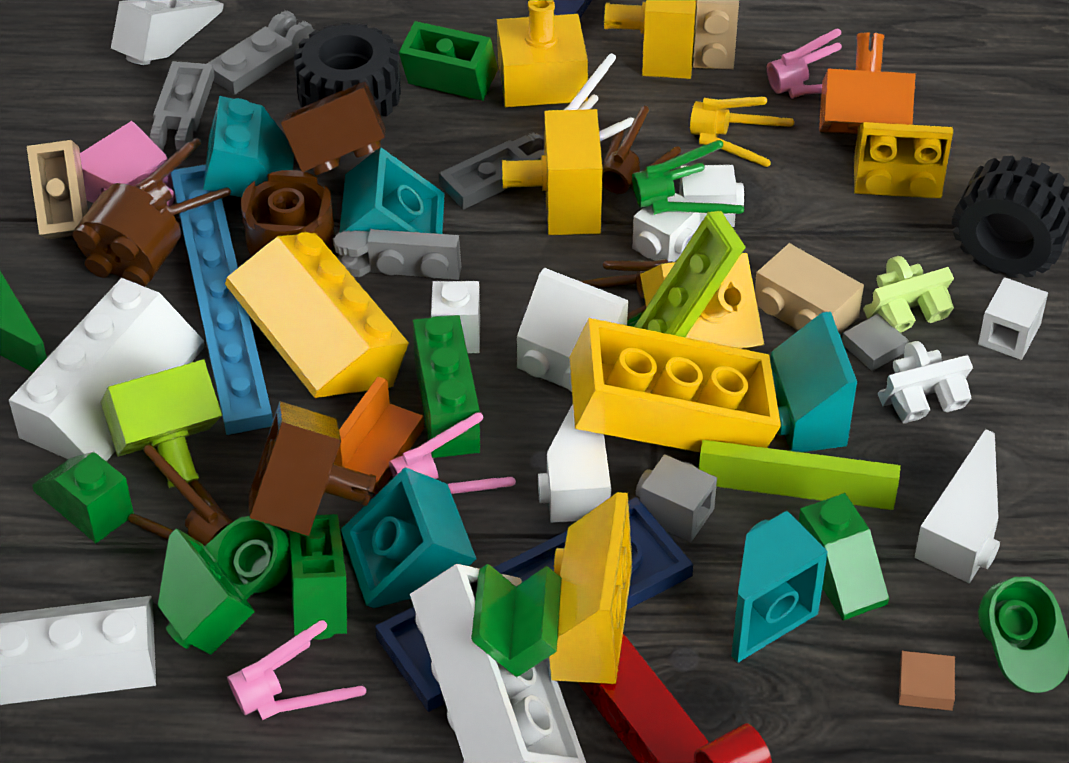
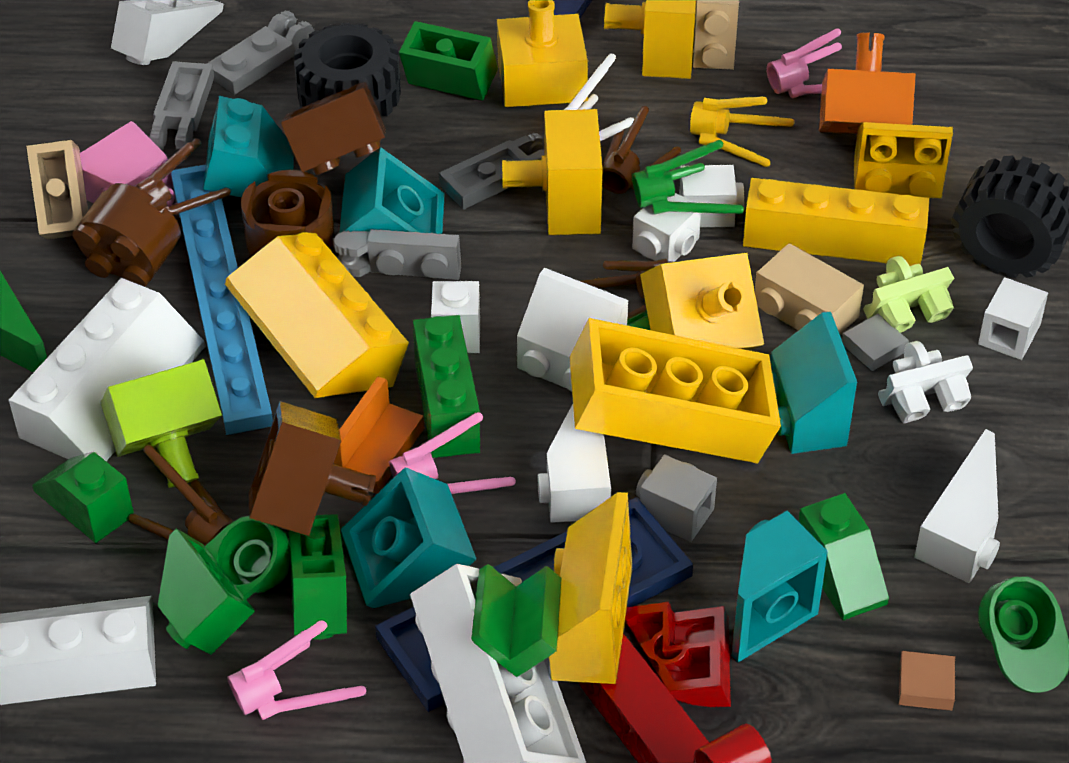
lime tile [634,211,746,337] -> none
lime tile [699,440,900,510] -> none
none -> red slope [625,602,731,707]
none -> yellow slope [743,178,930,266]

